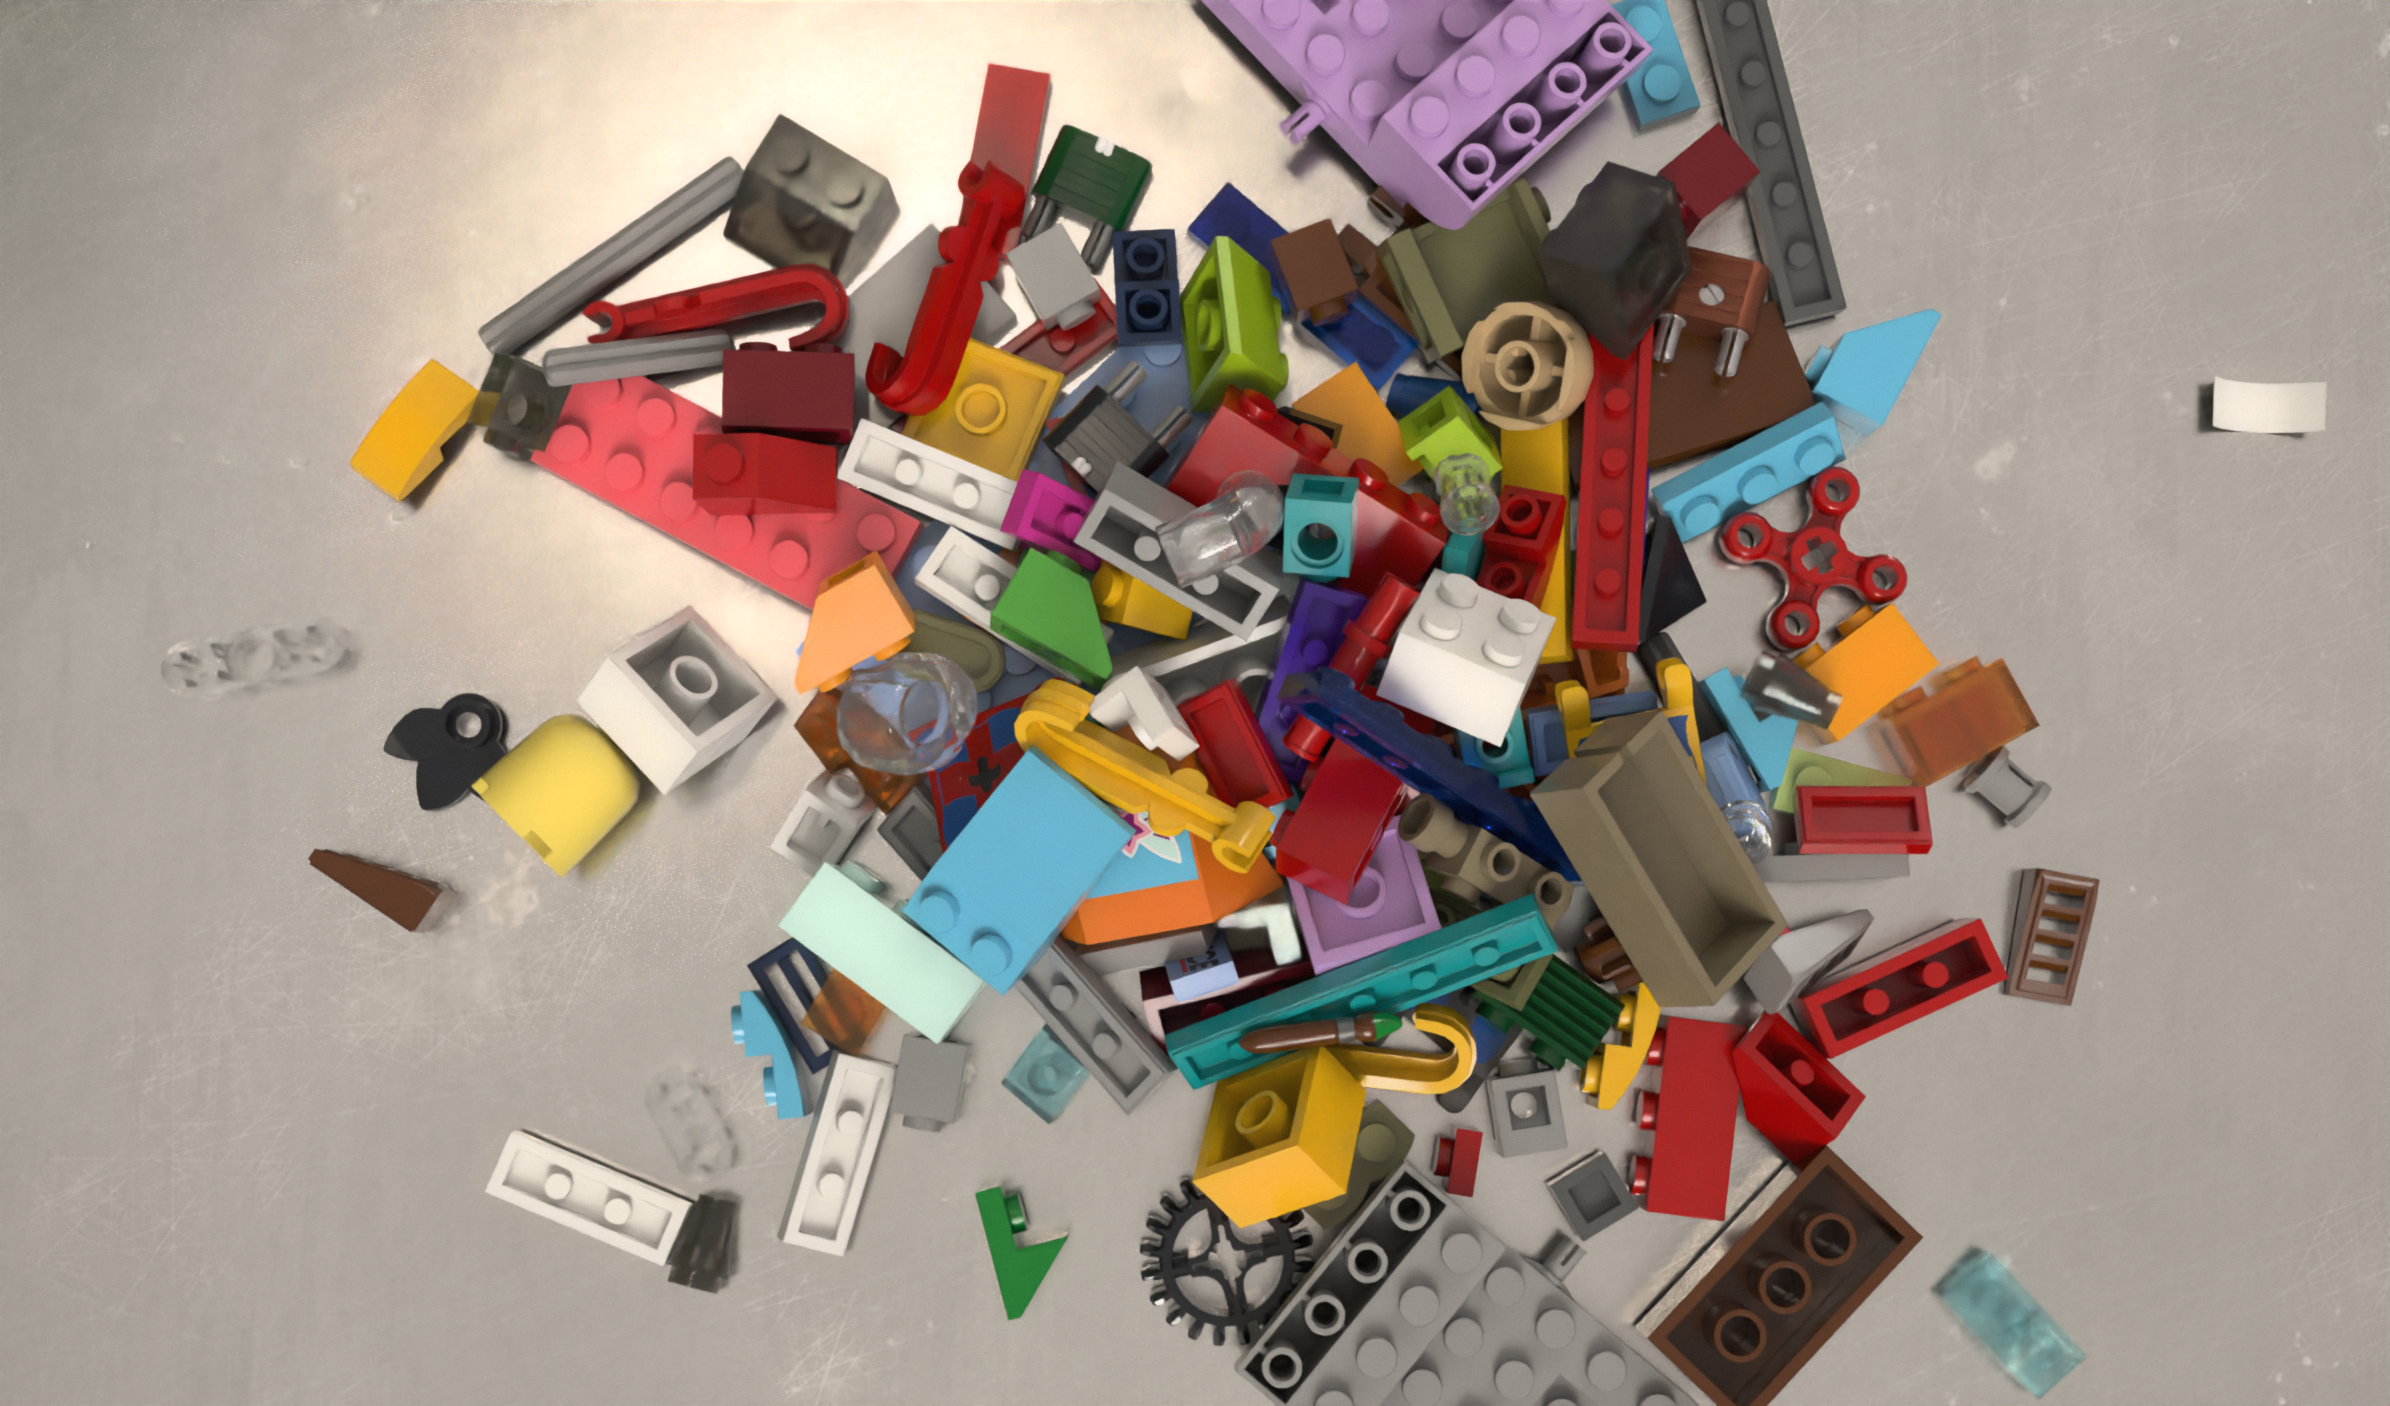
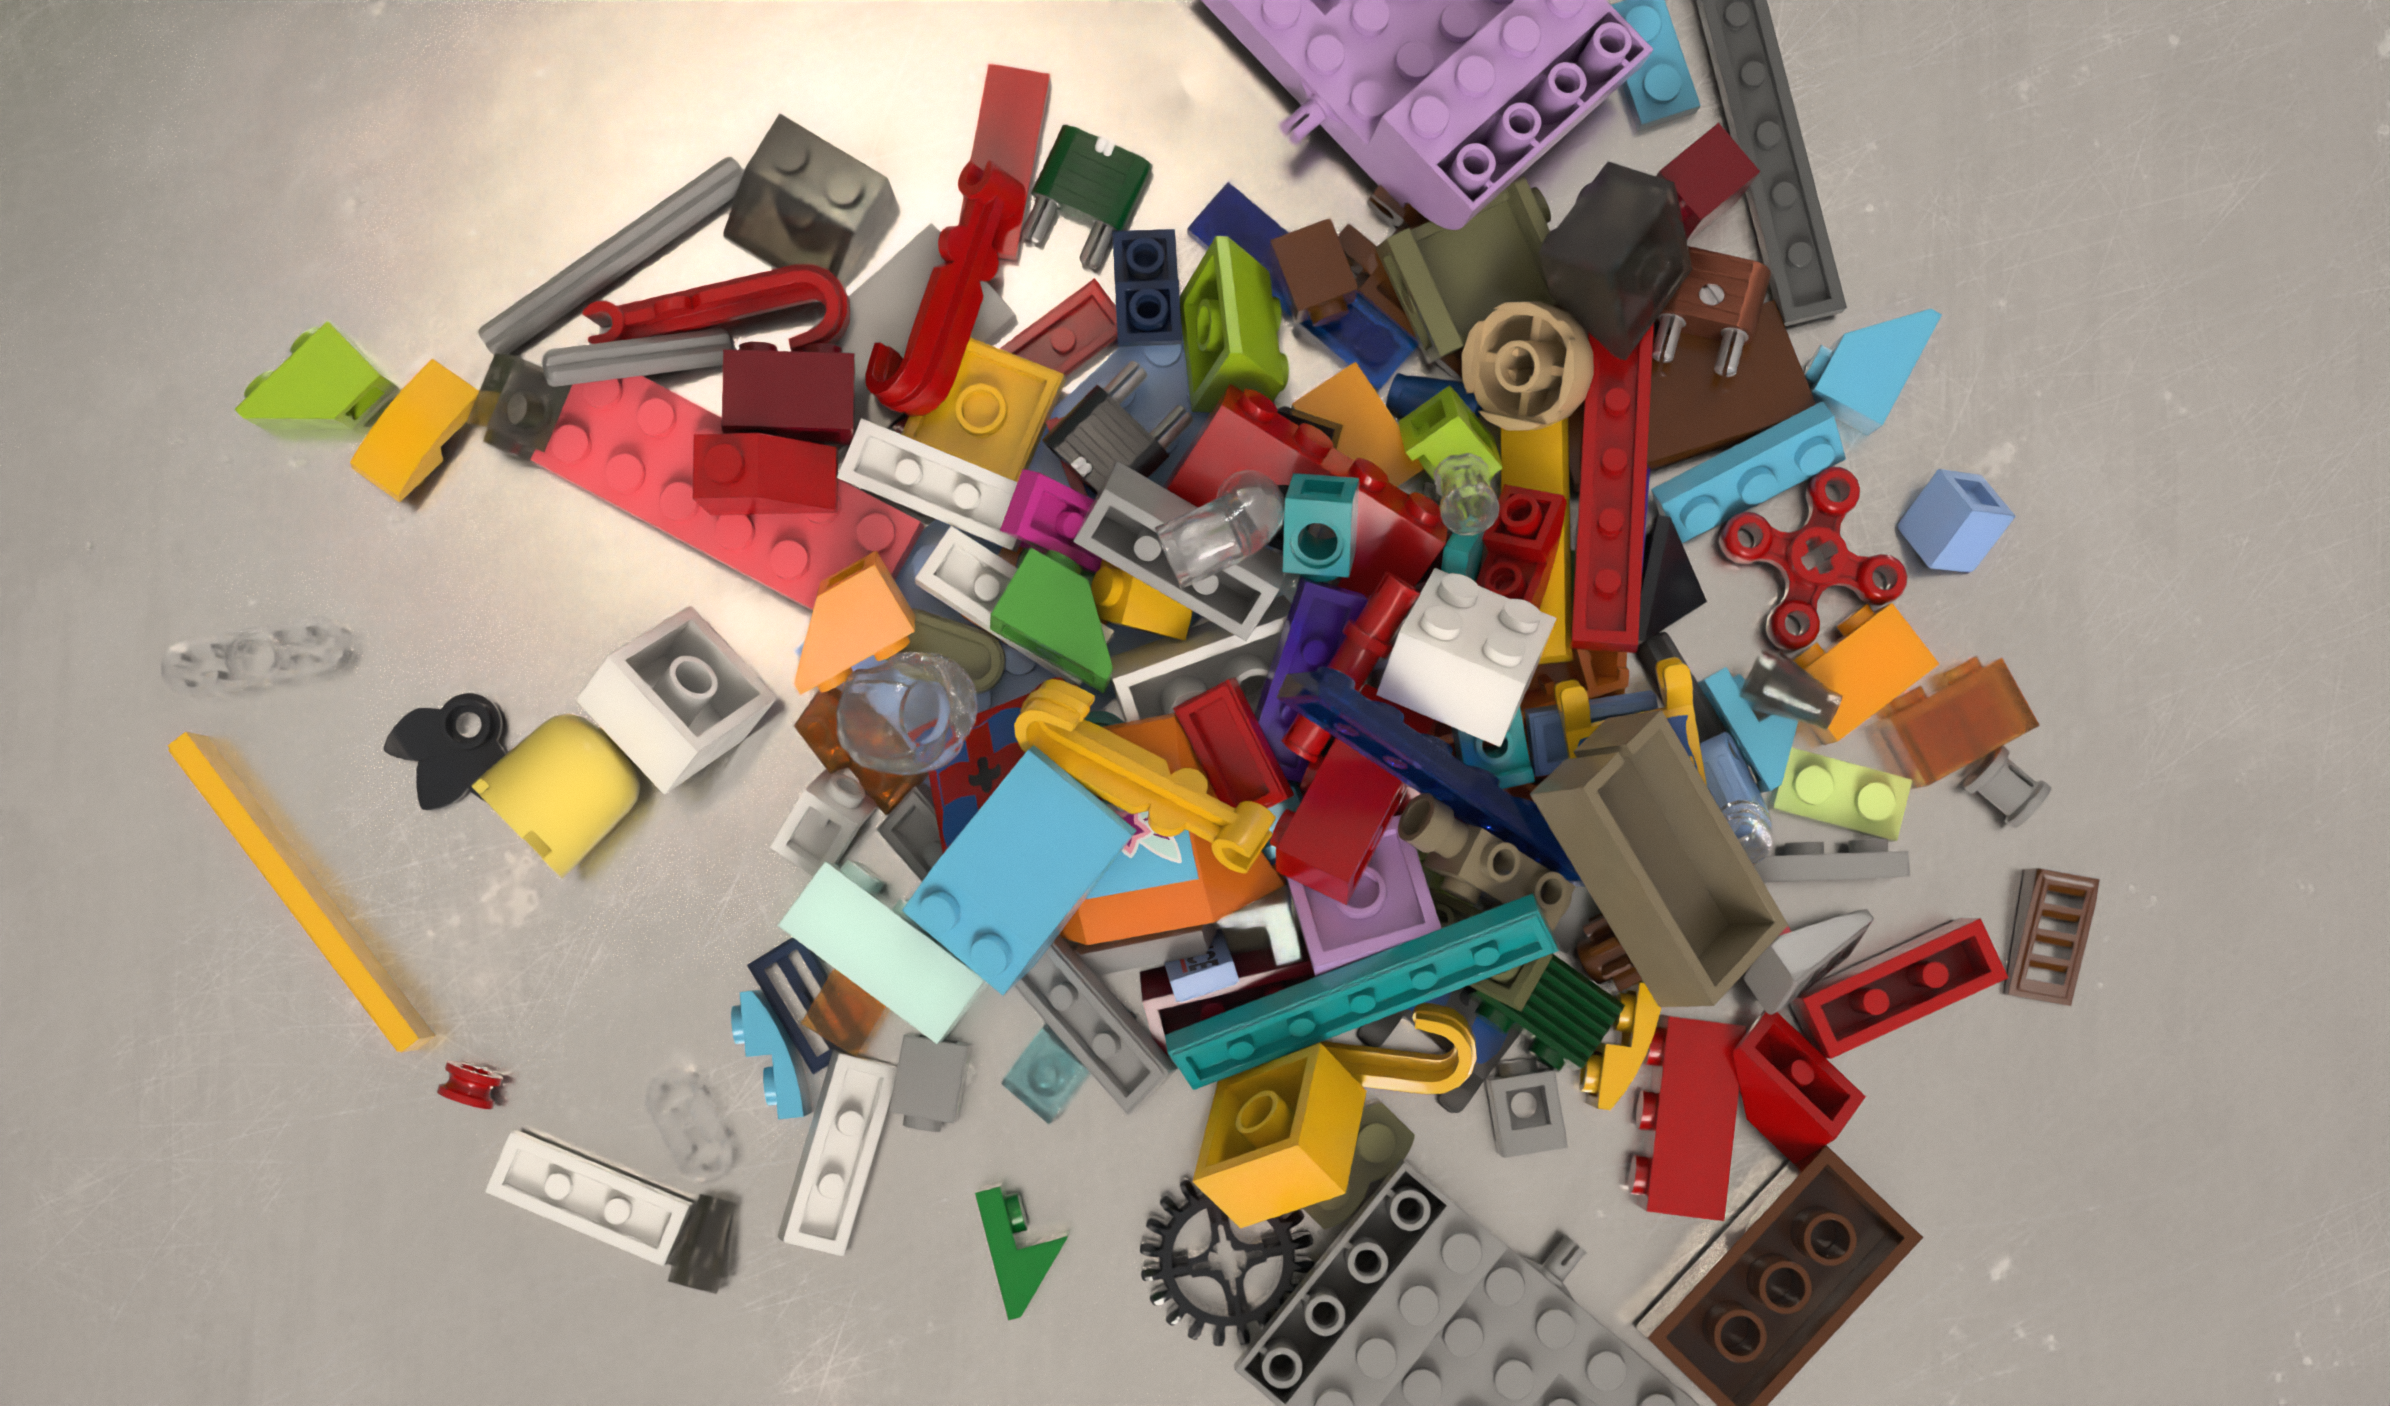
reddish brown slope [308,849,456,933] -> none
light grey brick [1006,222,1102,331] -> none
white bracket [1090,666,1200,761] -> none
reddish brown piece [1238,1011,1403,1053] -> none
red plate [1433,1124,1483,1197] -> none
dark grey plate [1547,1150,1638,1242] -> none
red tile [1792,786,1933,854] -> none
clear light blue slope [1943,1253,2089,1399] -> none
white sticker [2213,376,2327,433] -> none
none -> yellow tile [167,732,436,1053]
none -> lime slope [234,321,397,430]
none -> red bush [437,1060,503,1110]
none -> light blue panel [1898,469,2016,573]

